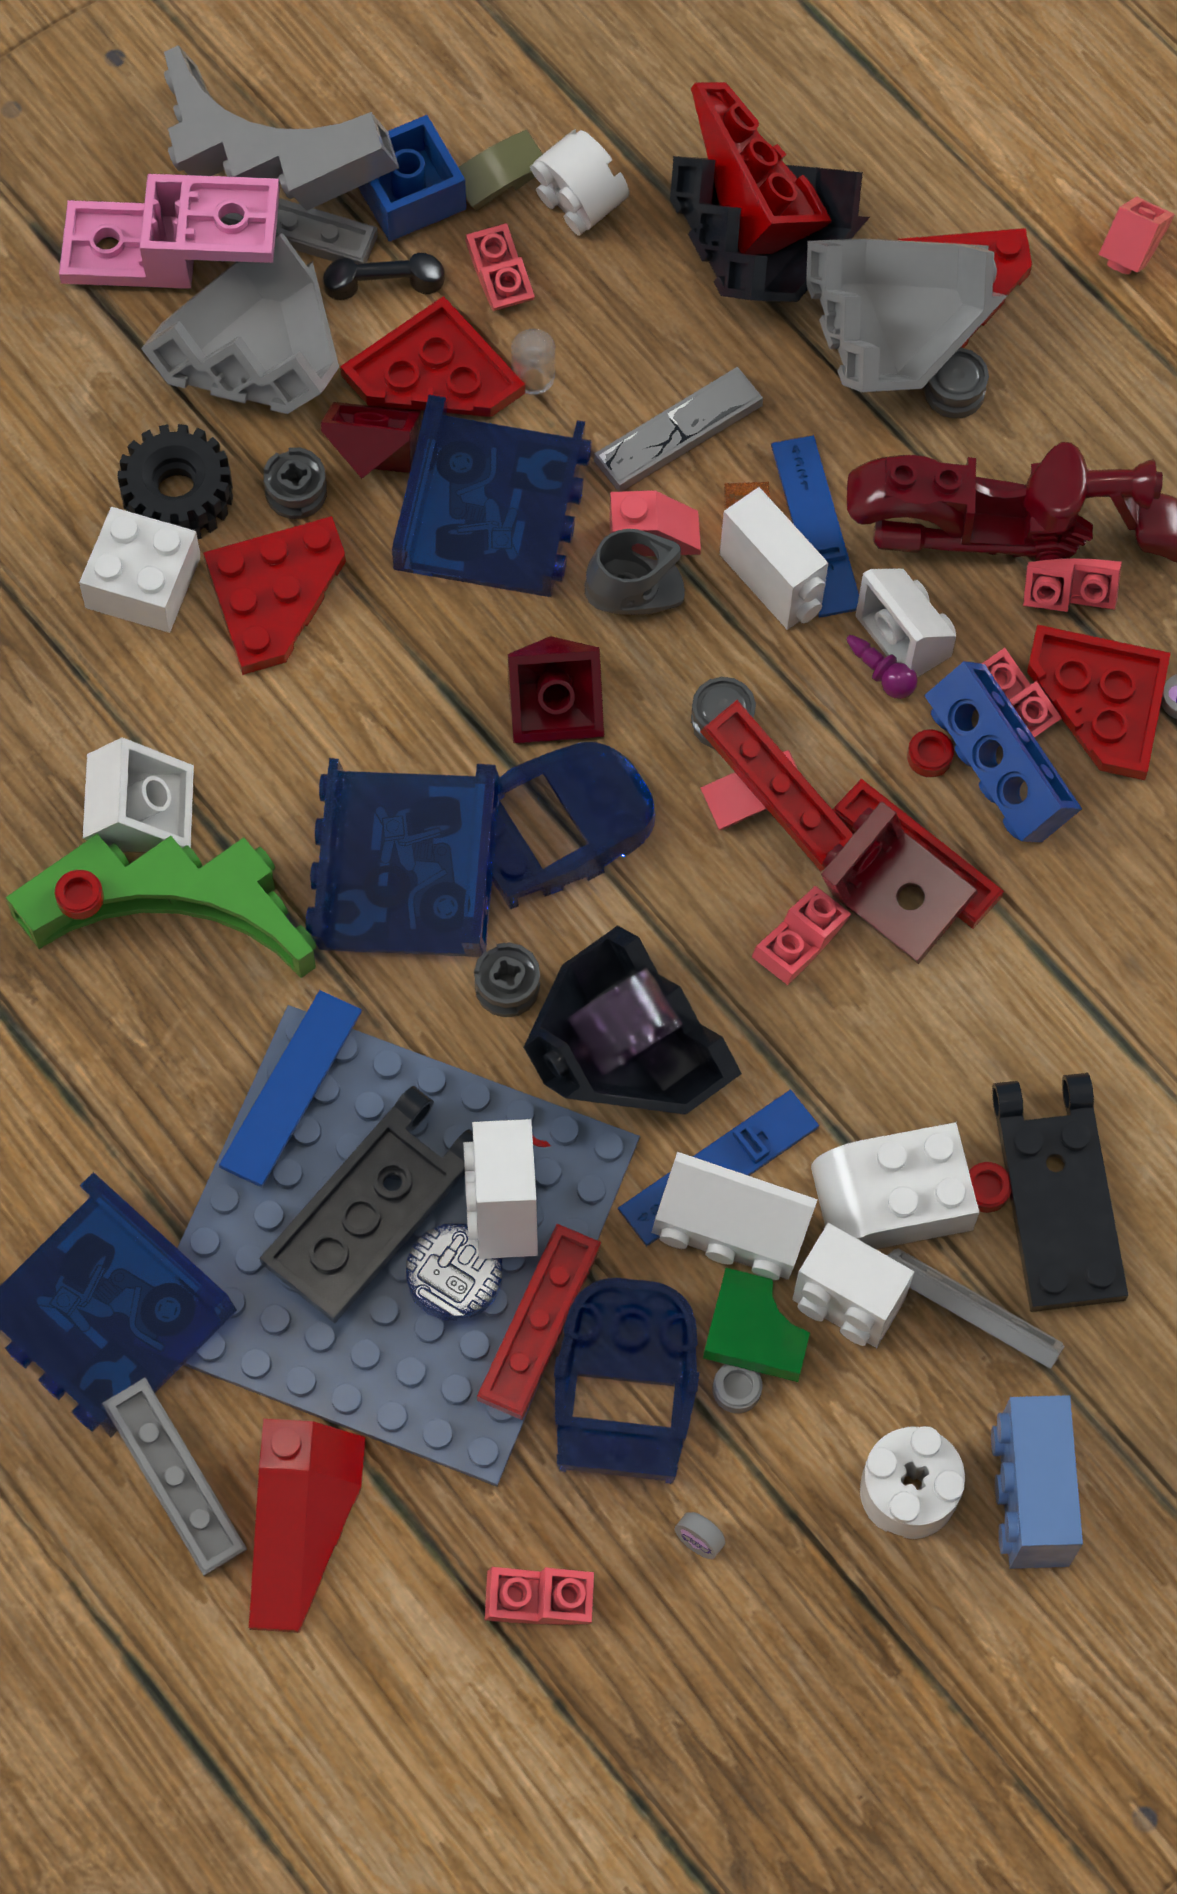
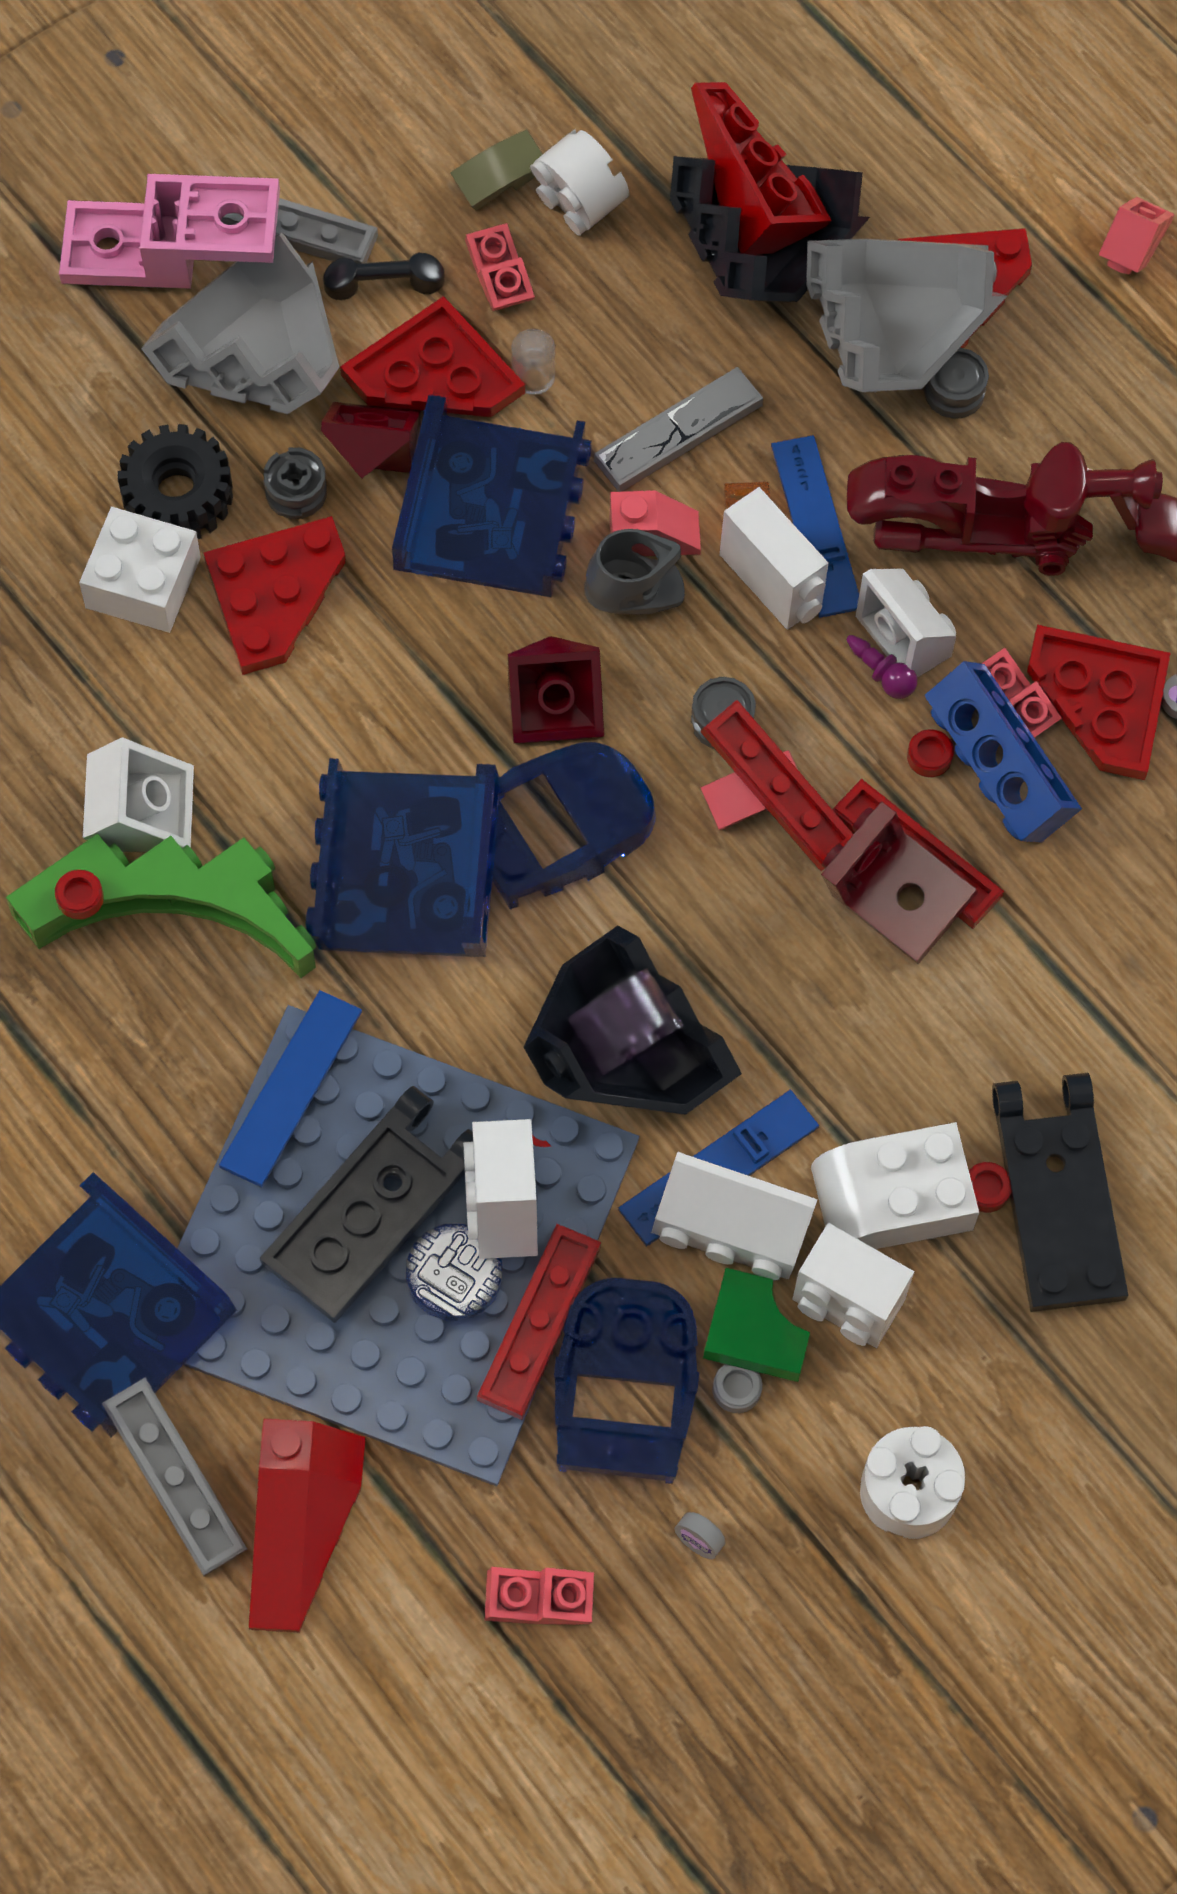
light grey arch [164,45,399,211] -> none
blue brick [358,115,466,242] -> none
dark grey wheel [474,942,540,1017] -> none
coral slope [752,886,851,985] -> none
light grey tile [887,1248,1065,1369] -> none
medium blue brick [991,1395,1083,1569] -> none
coral slope [1023,558,1122,612] -> none

